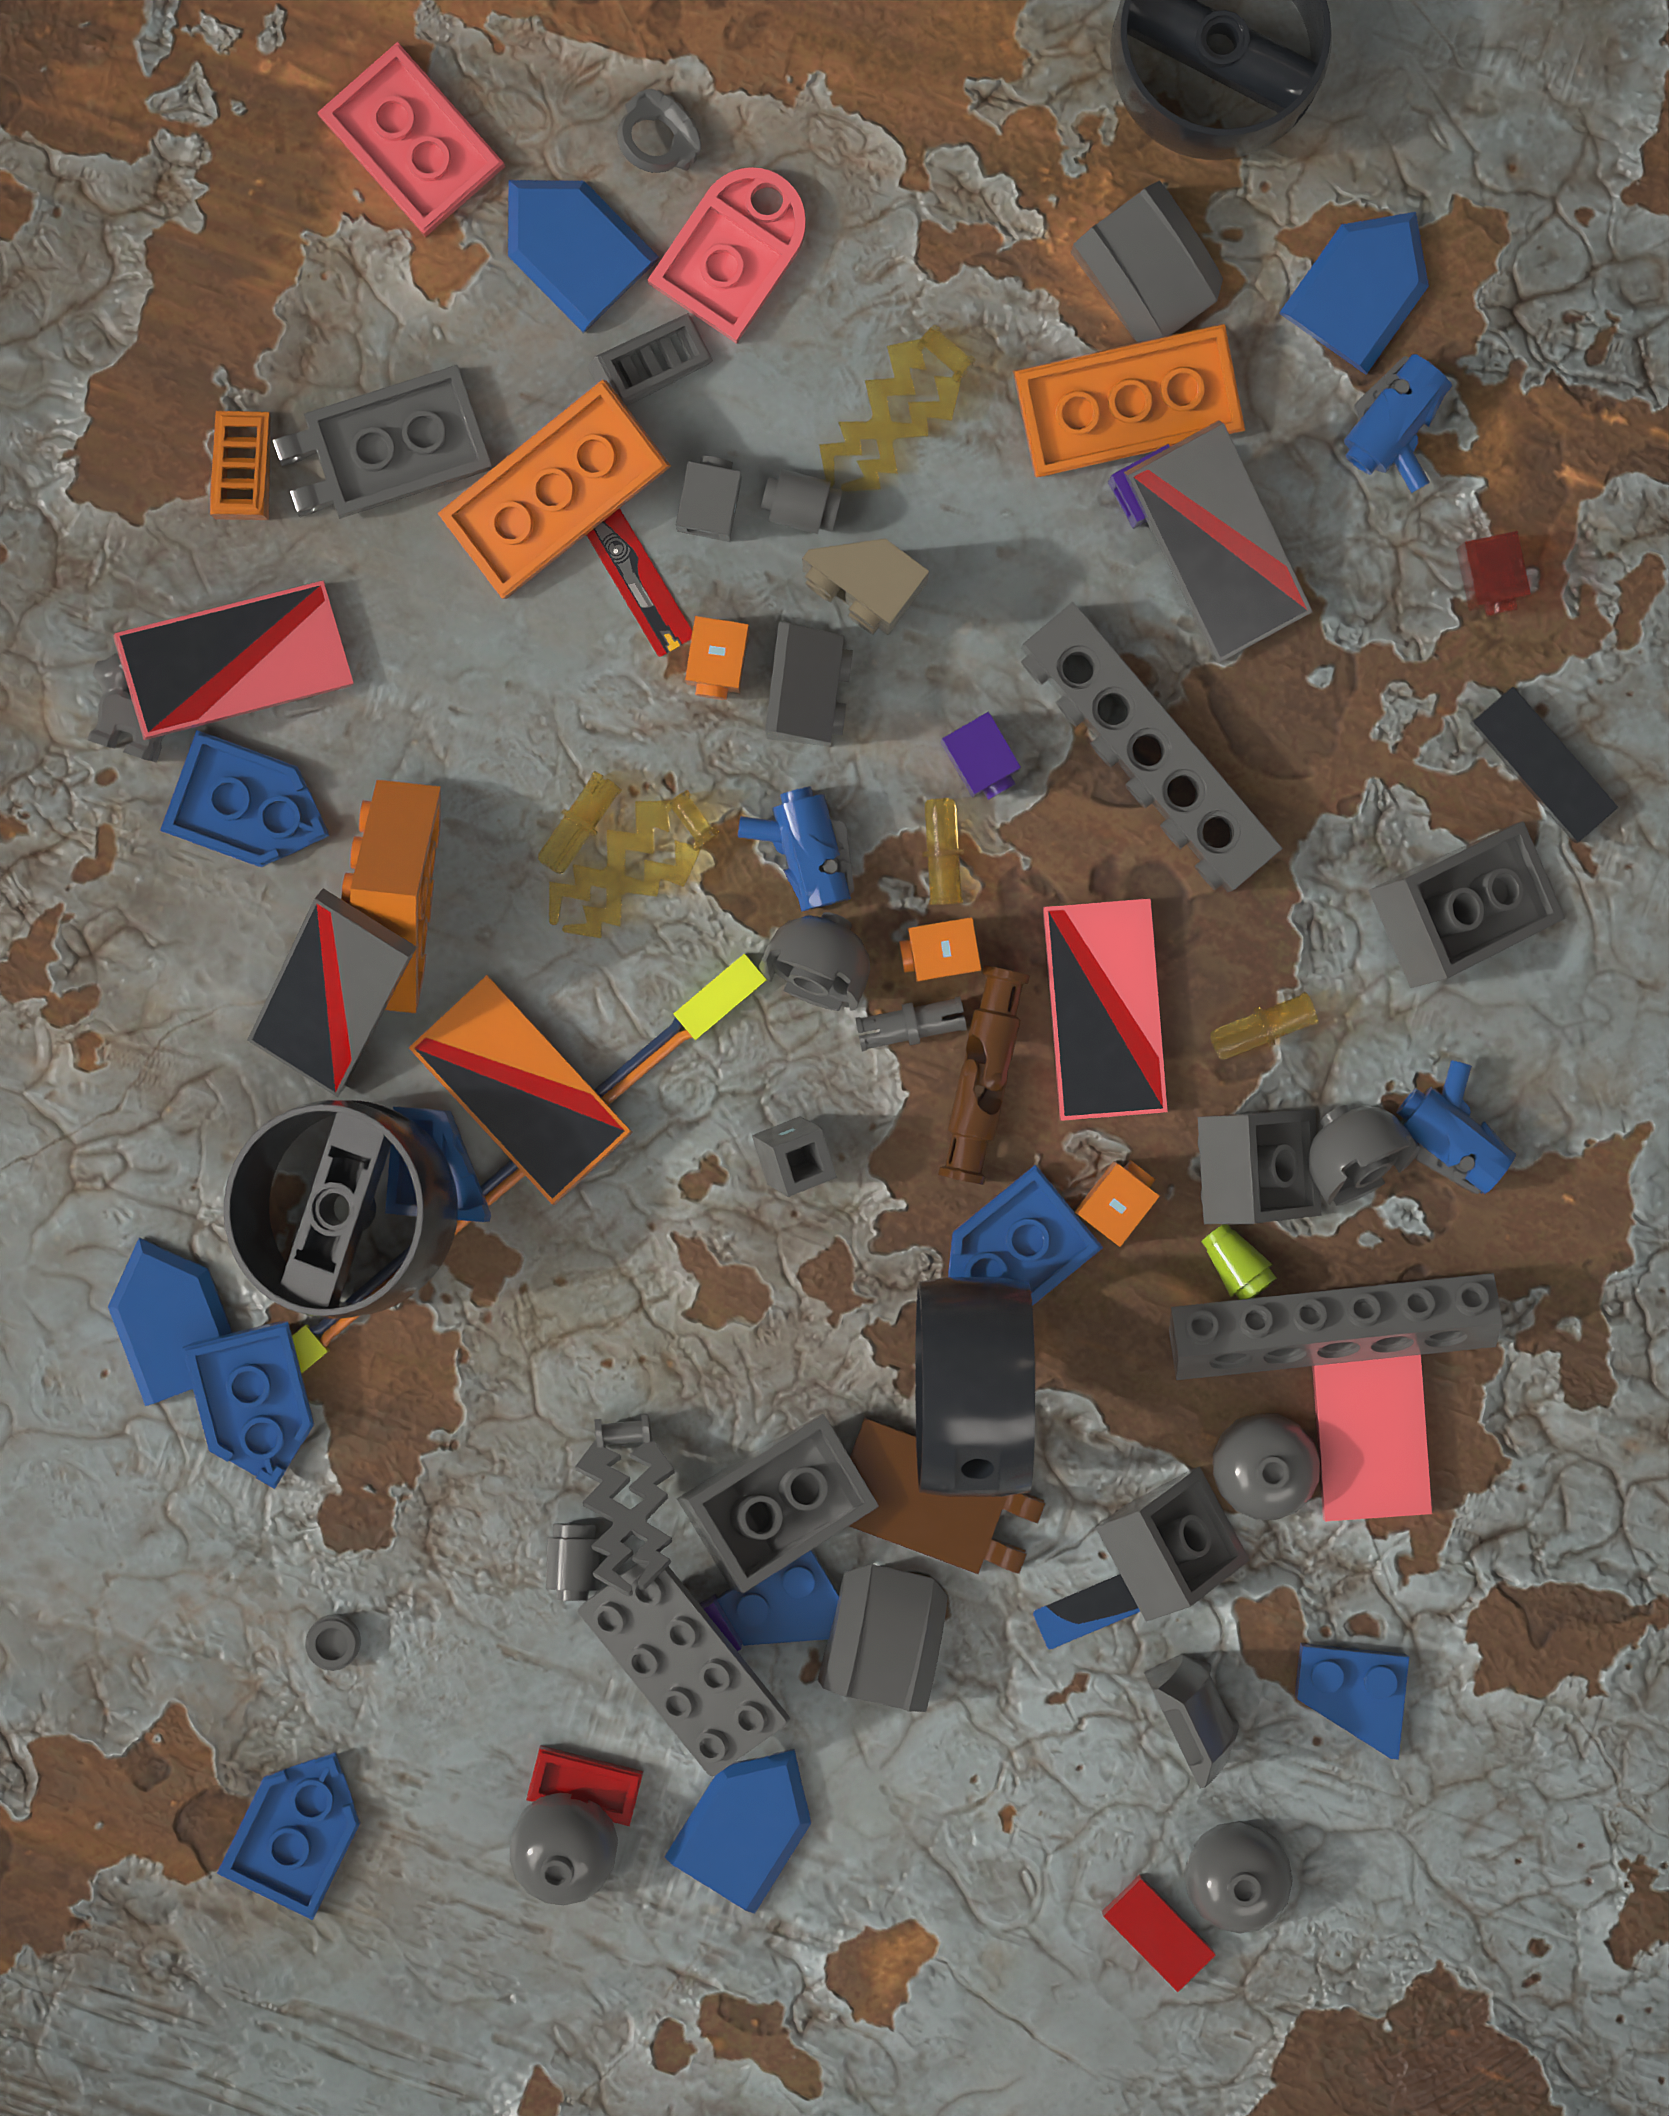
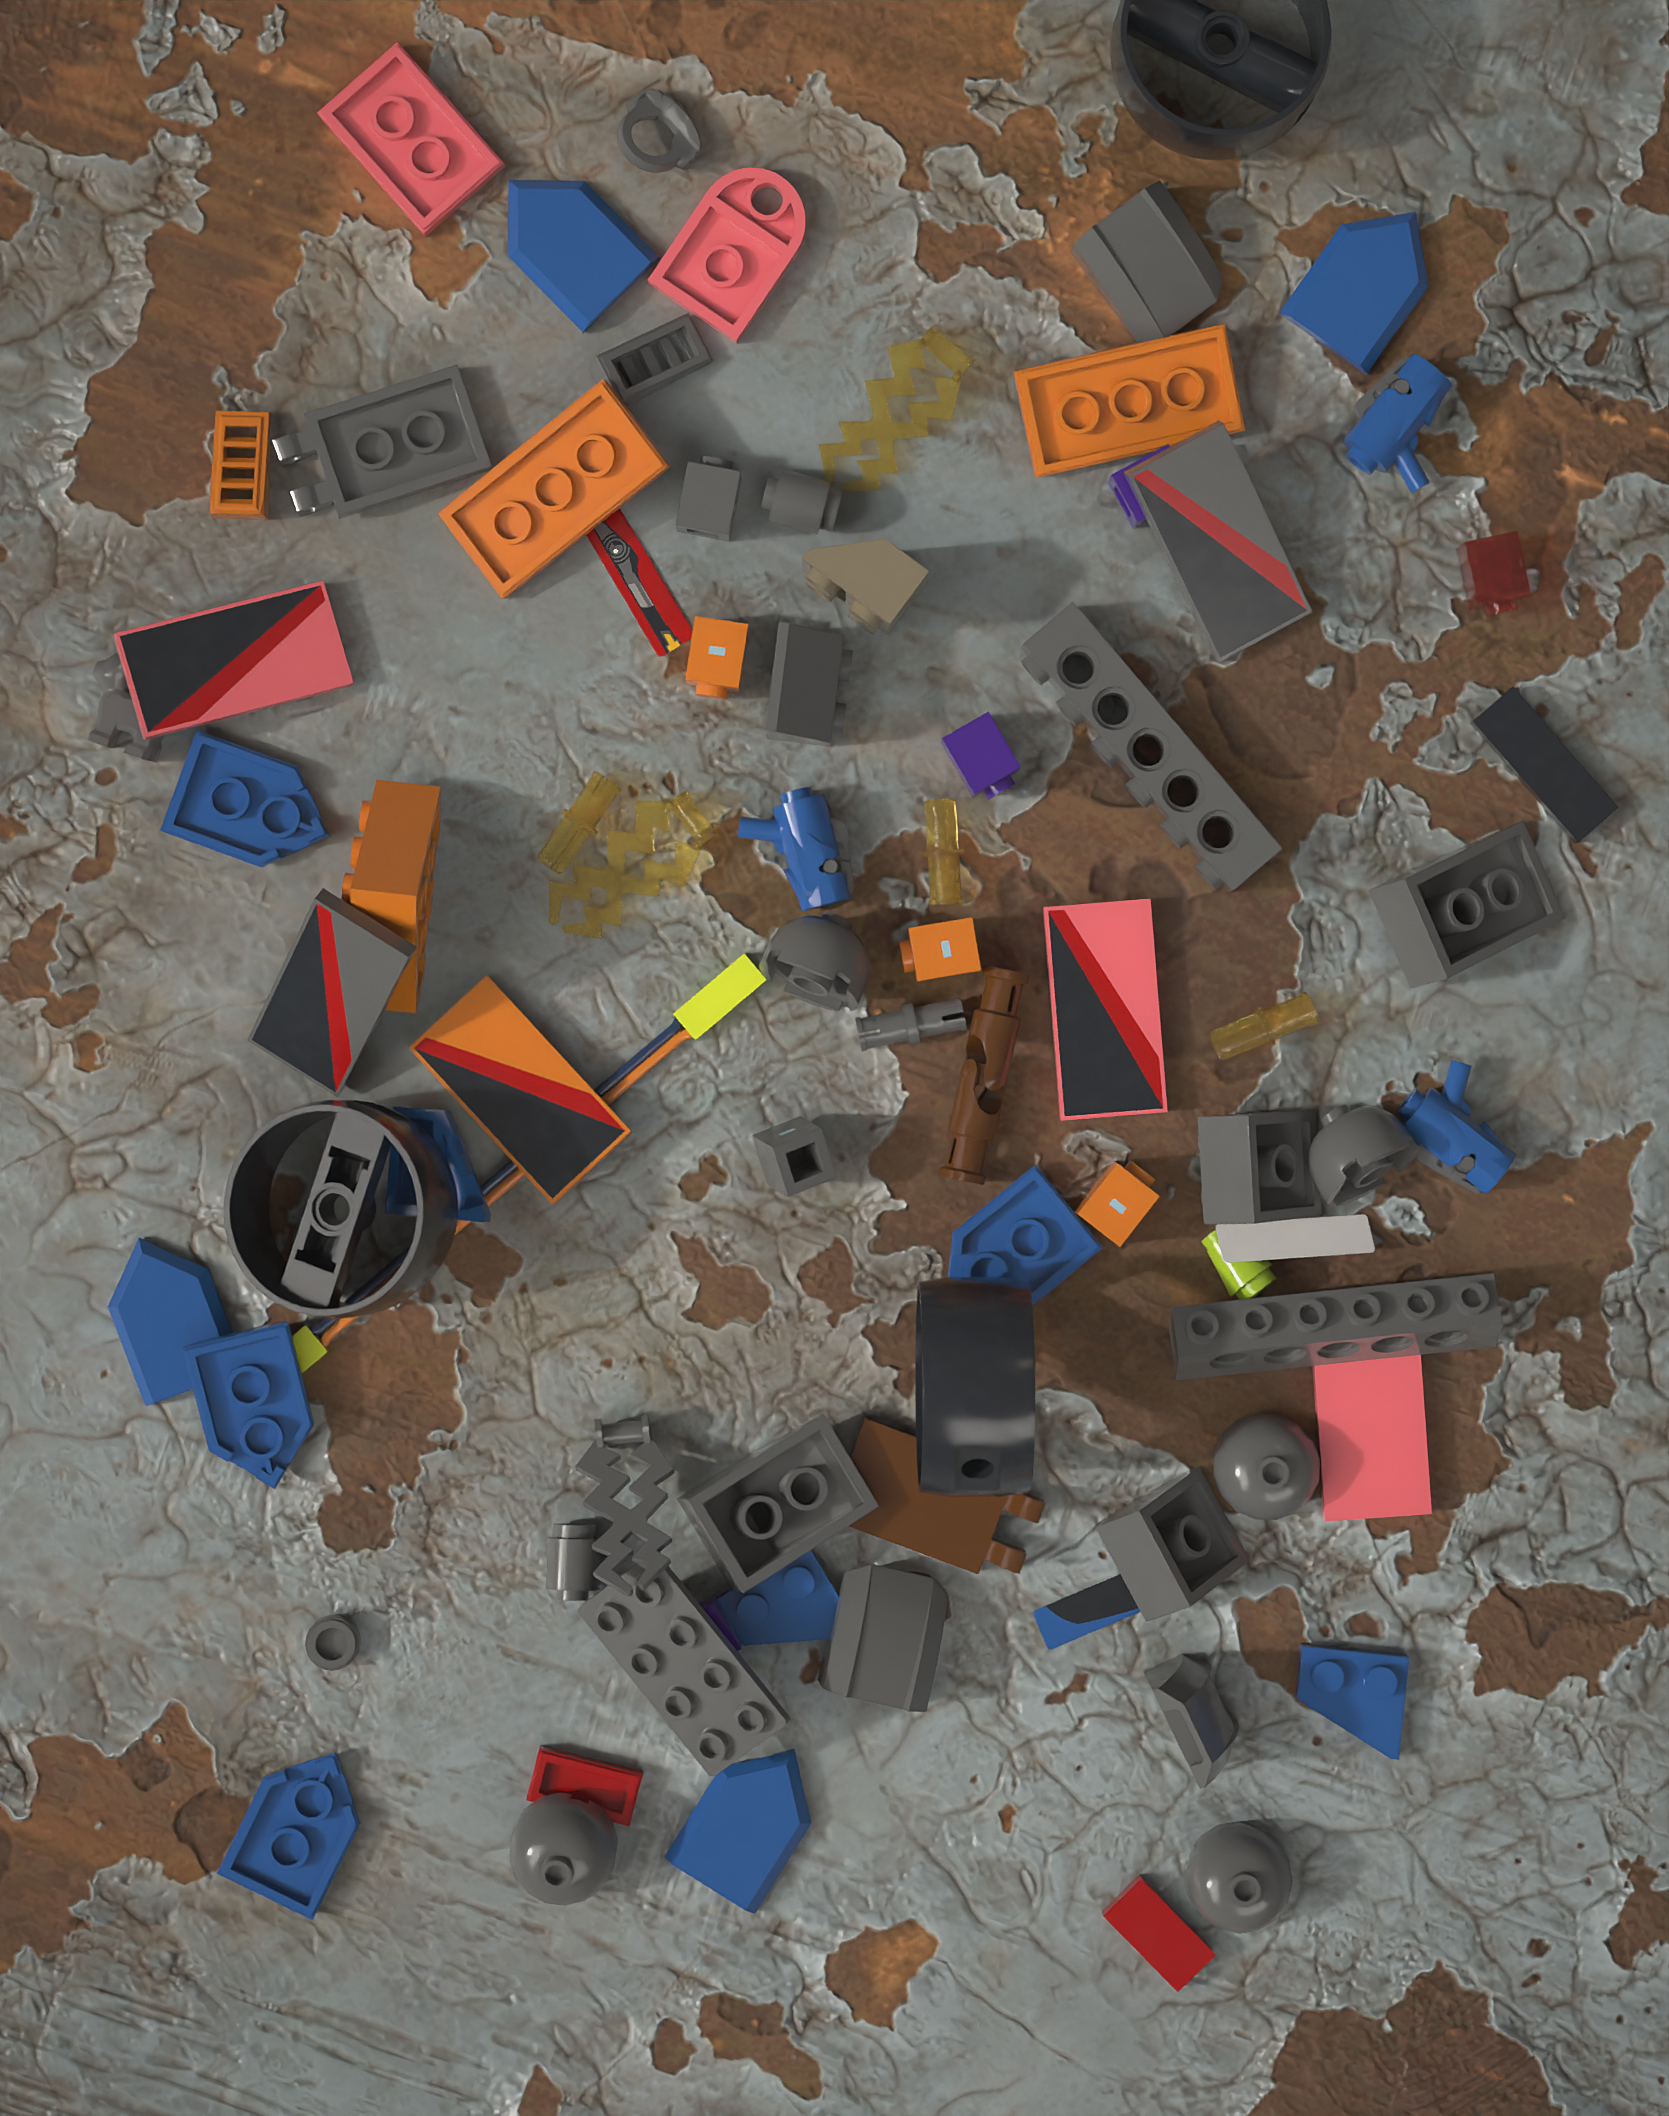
none -> white sticker [1216,1214,1375,1263]

